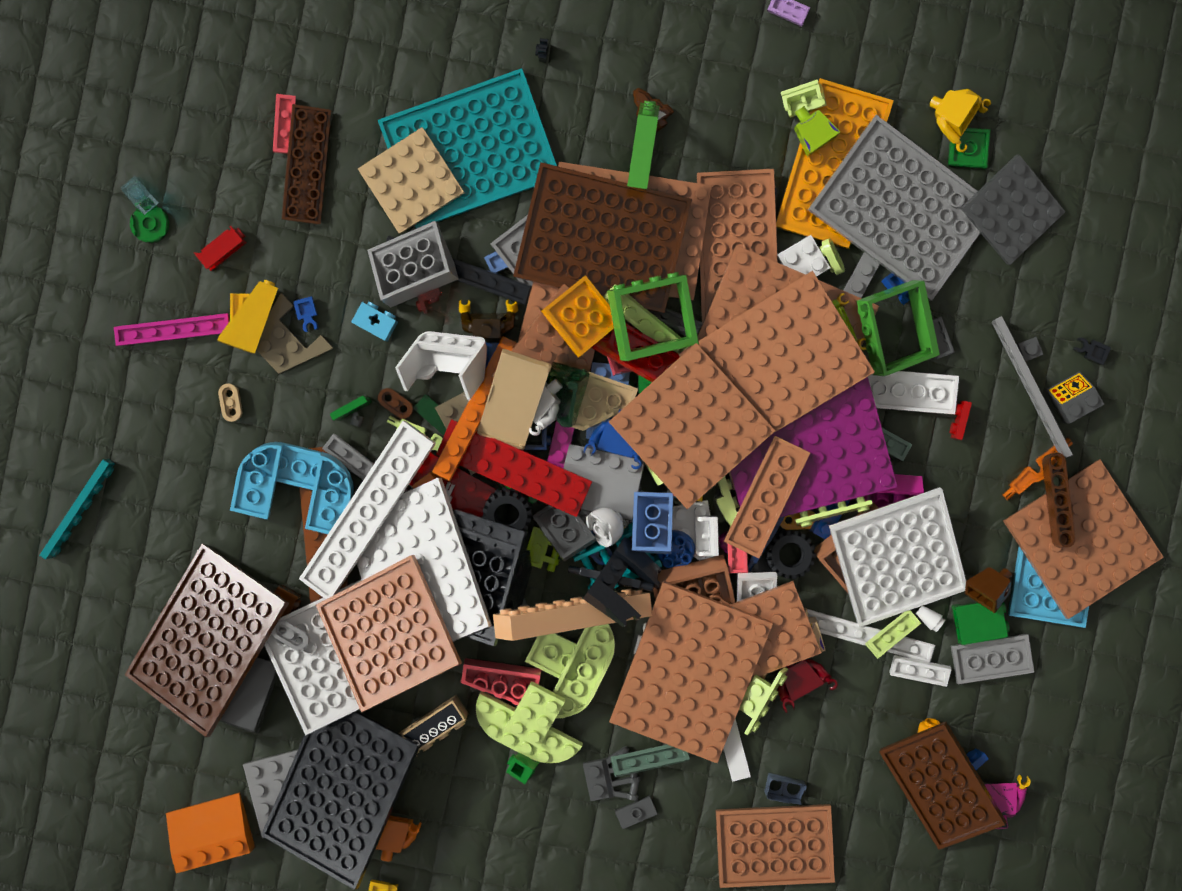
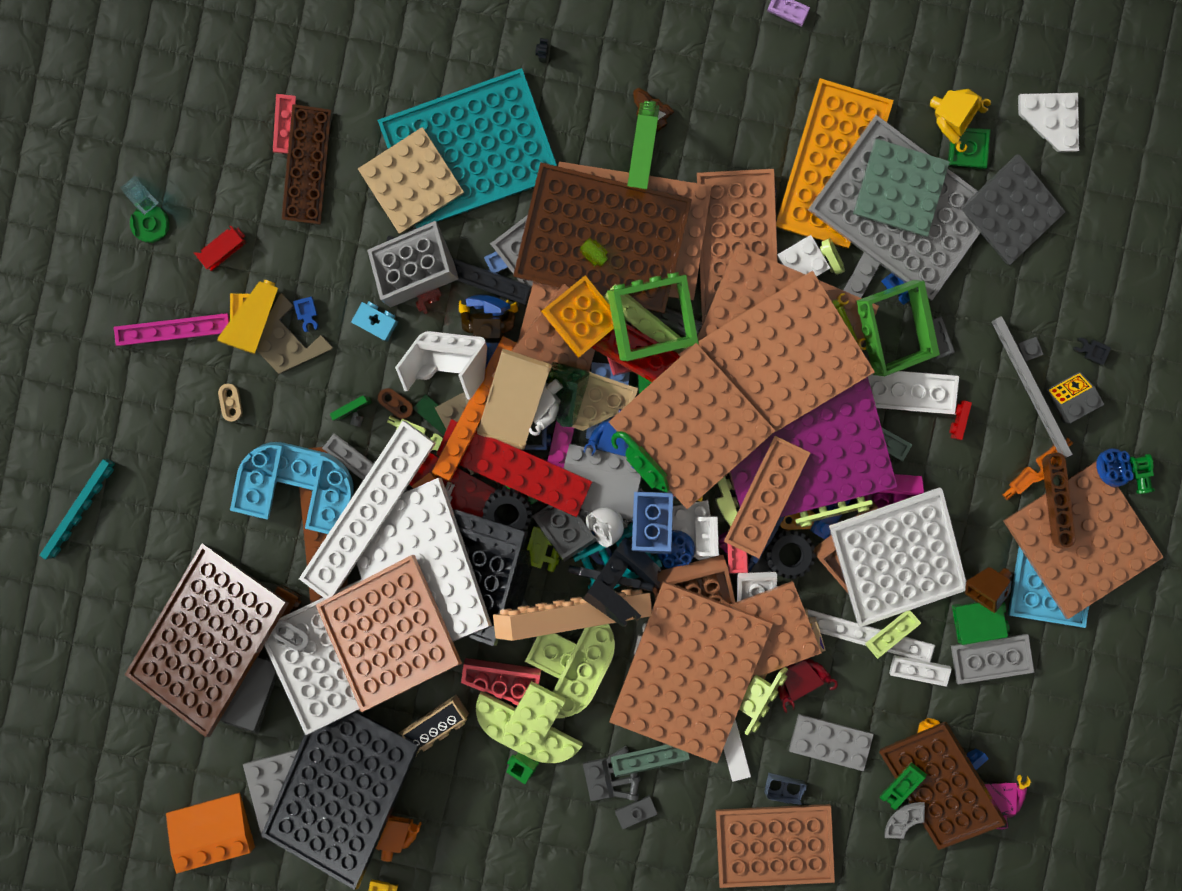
yellowish green hinge [781,80,827,118] -> none
lime torso [794,106,840,157] -> none
white cone [916,606,945,632] -> none
none -> blue slope [466,295,510,316]
none -> clear neon green brick [580,238,609,266]
none -> green plate [611,431,670,492]
none -> light grey plate [789,714,874,771]
none -> sand green plate [853,139,950,237]
none -> green plate [879,762,927,810]
none -> light grey tile [884,802,925,839]
none -> white plate [1018,93,1079,152]
none -> blue tile [1096,449,1134,487]
none -> green connector [1129,454,1155,494]

